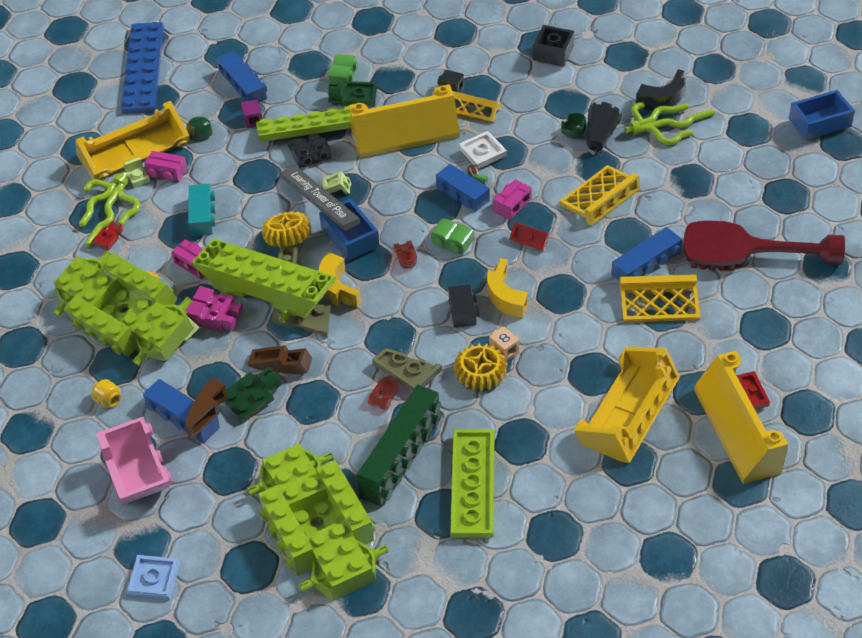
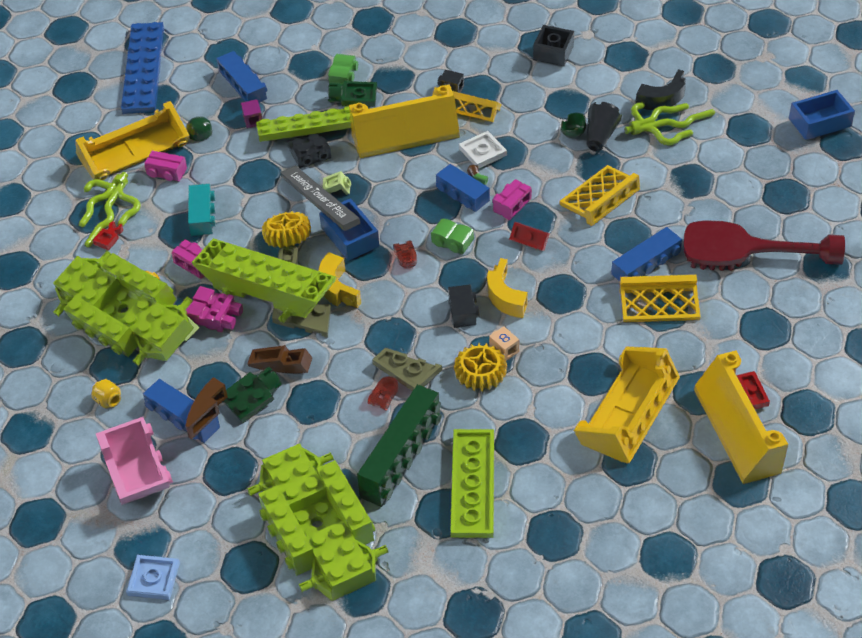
yellowish green bracket [124,157,150,188] -> none

